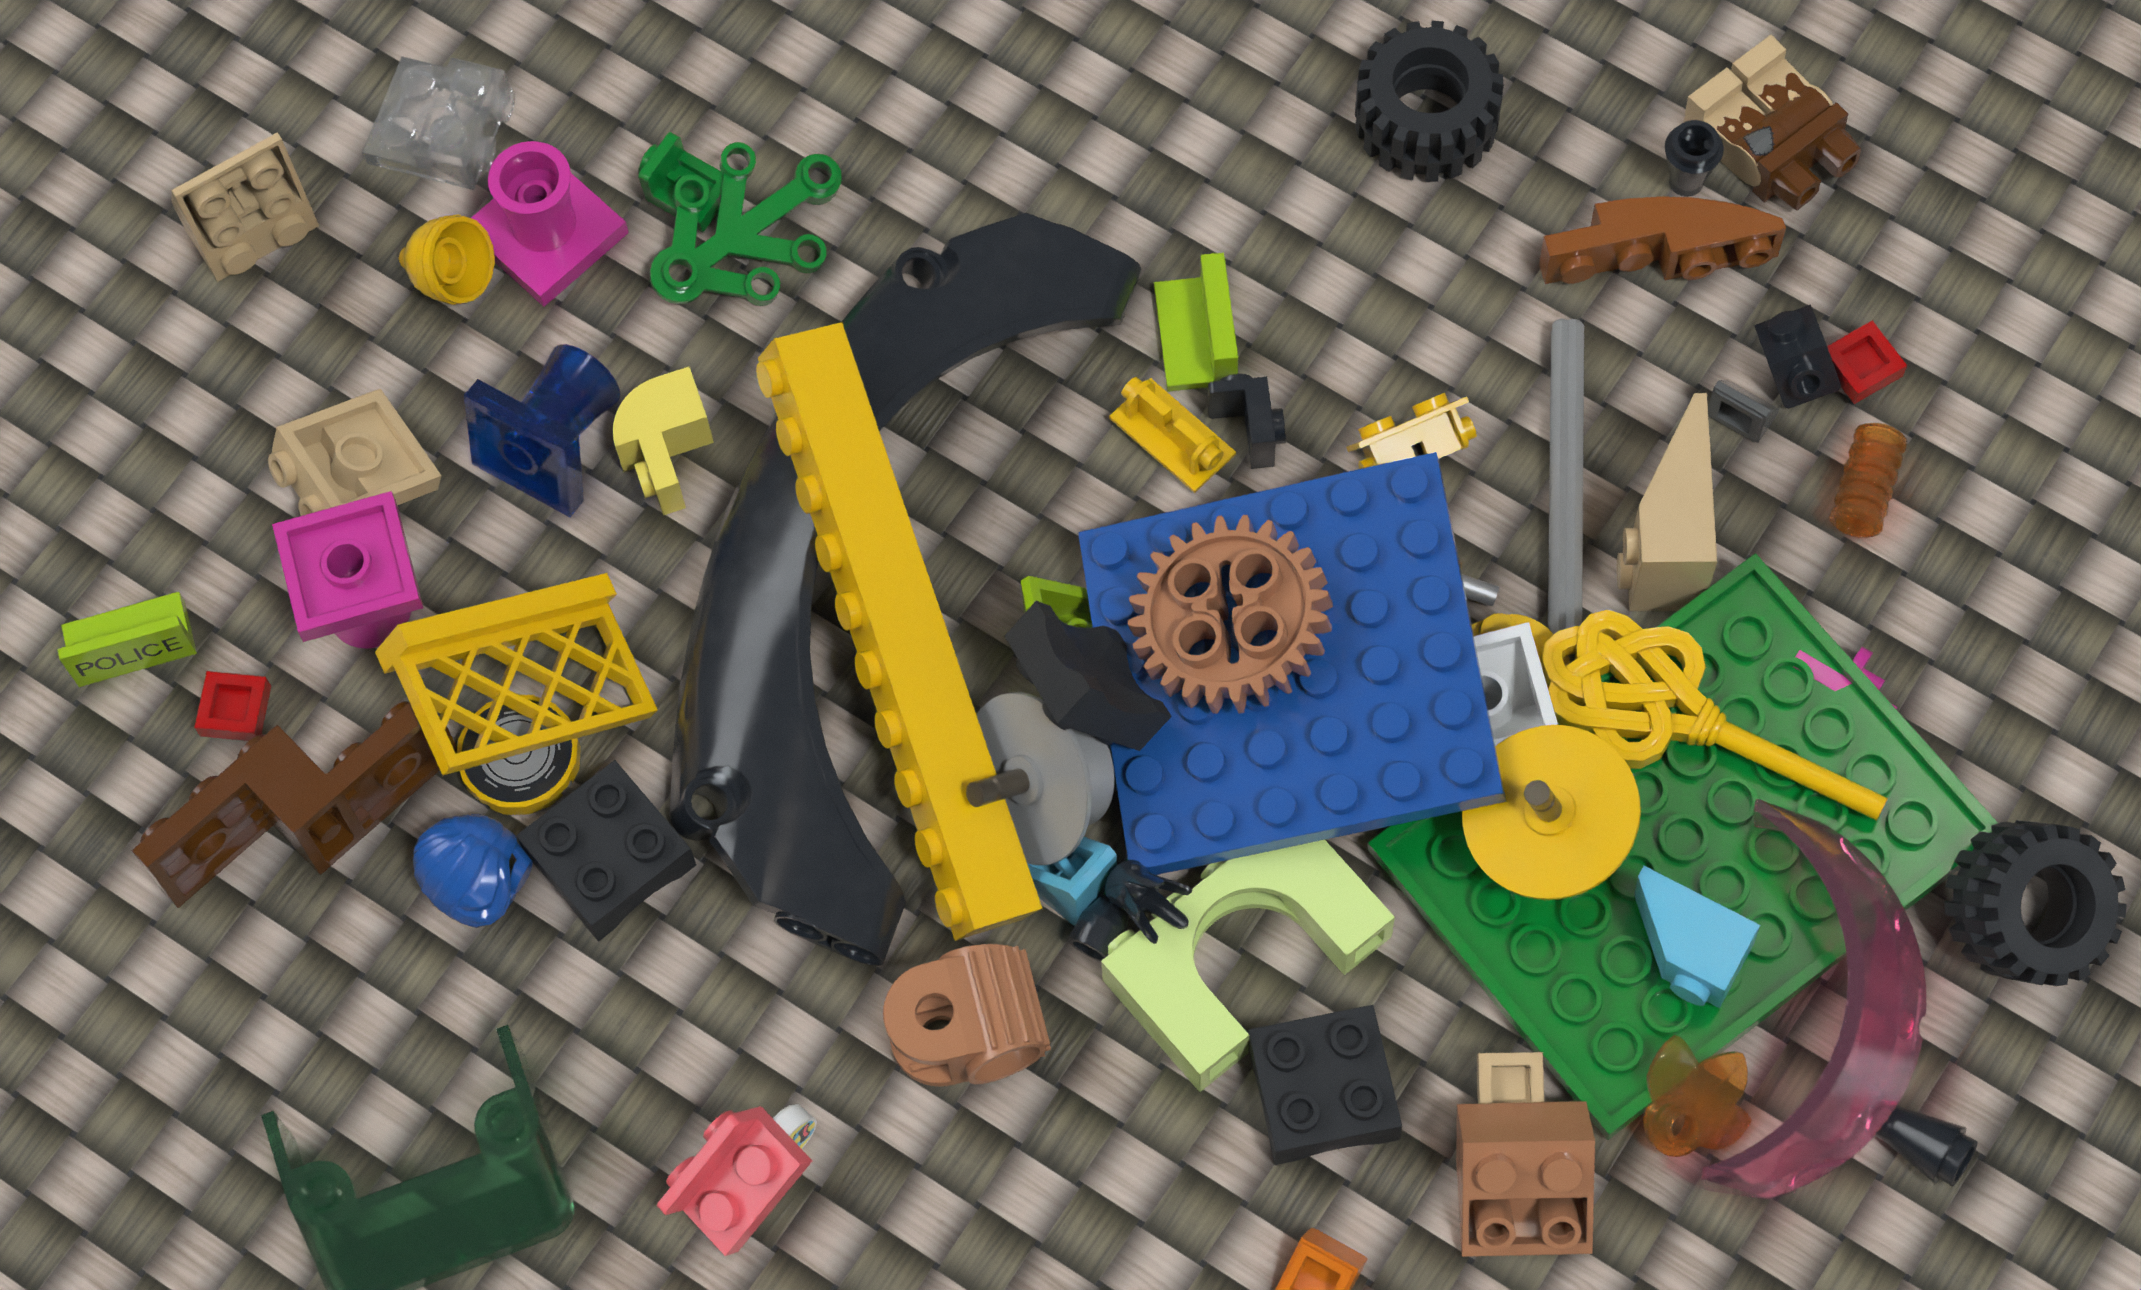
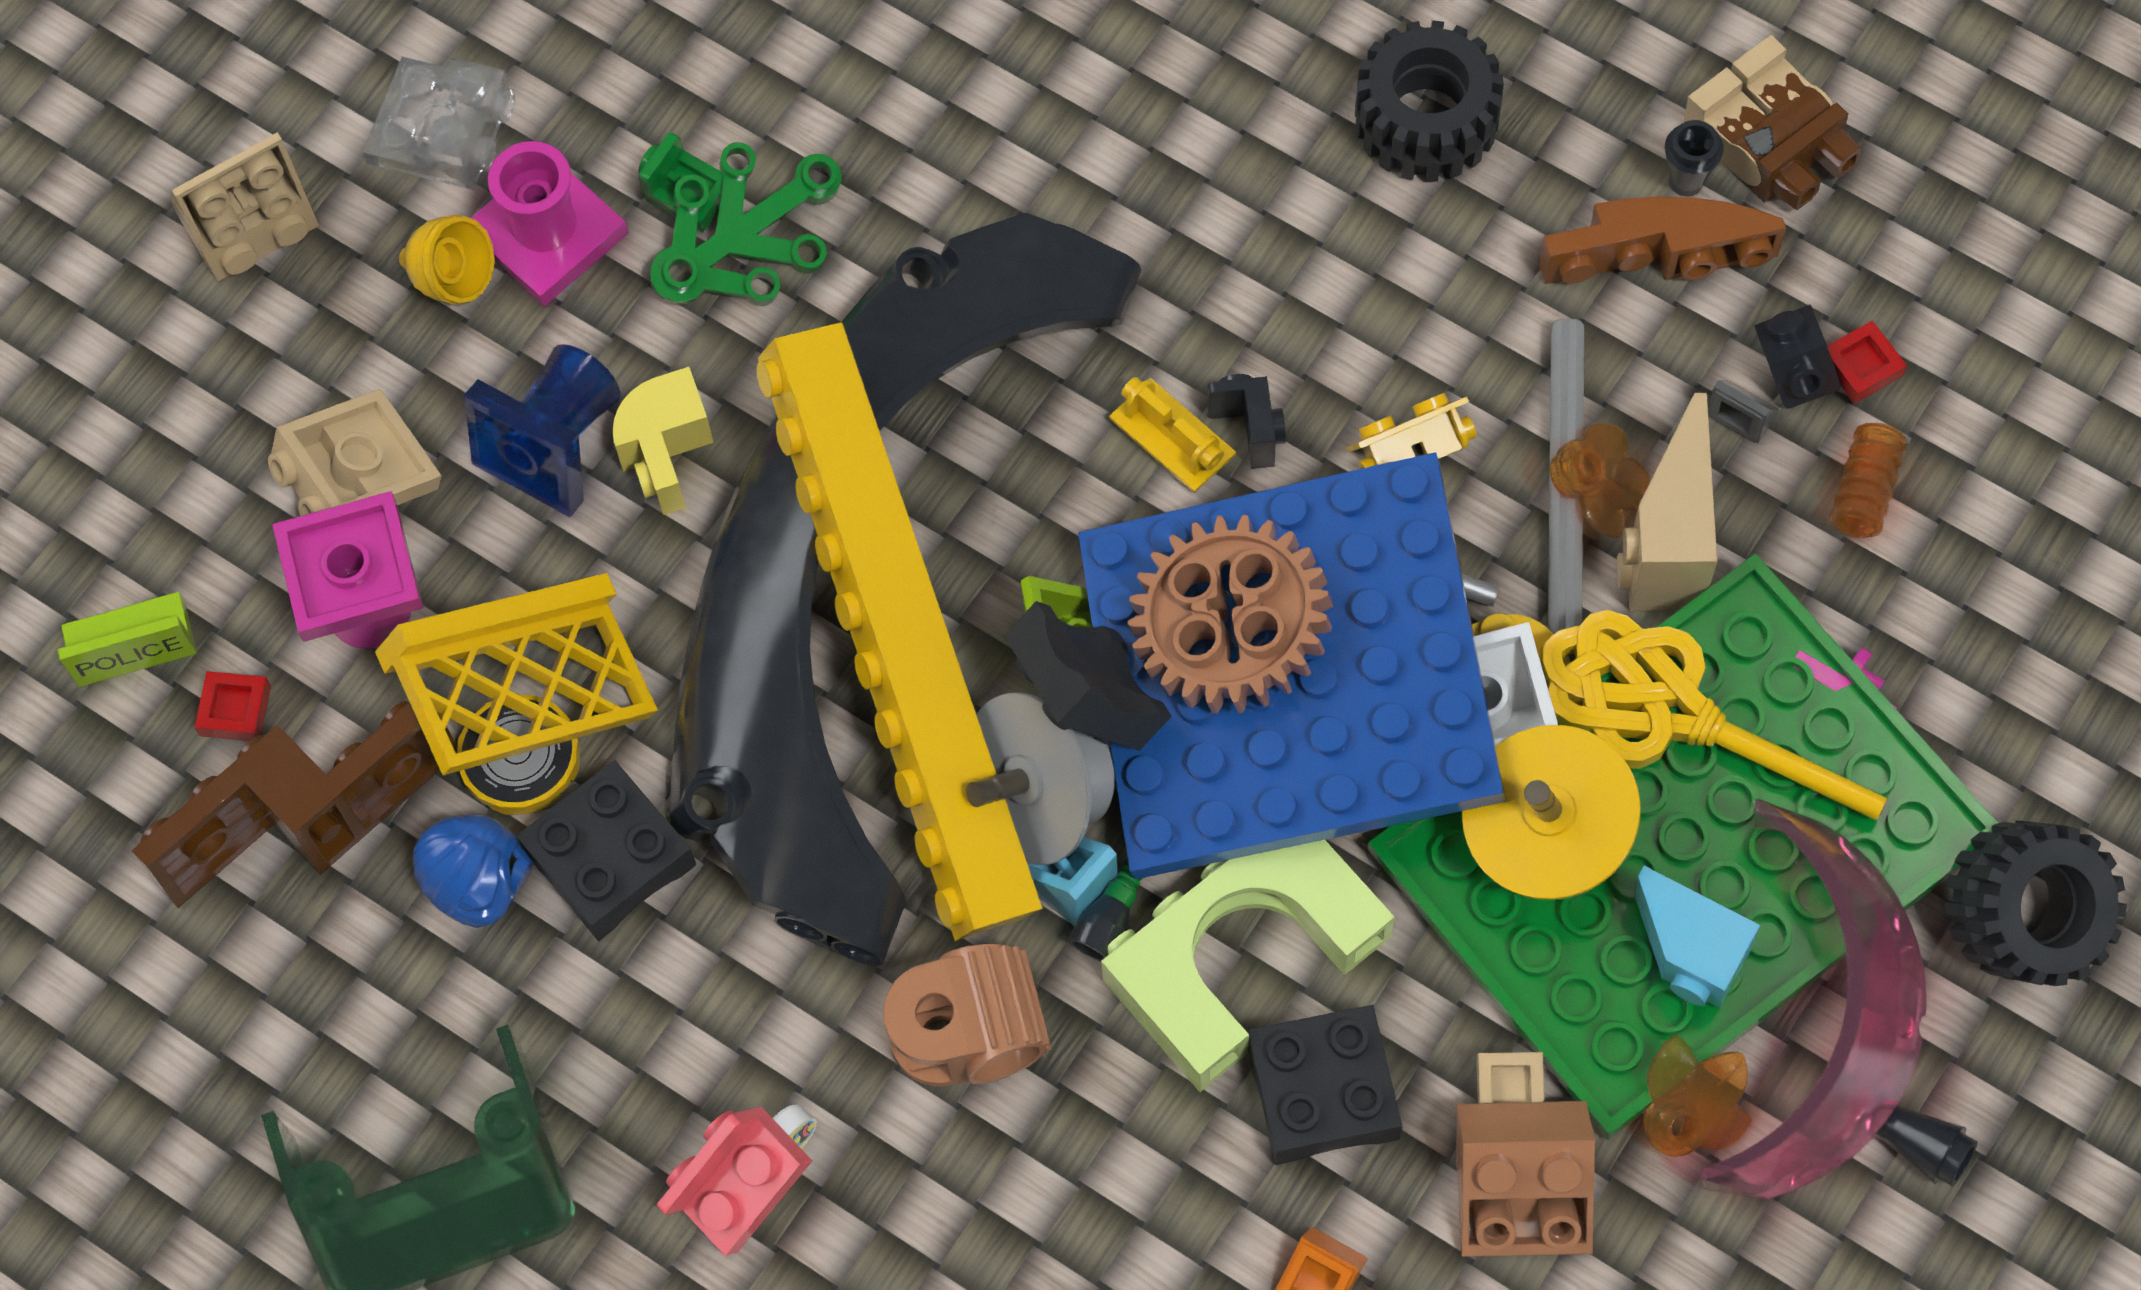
black piece [1105,860,1192,944] -> none
lime panel [1154,252,1238,392] -> none
none -> clear orange plate [1550,423,1651,538]

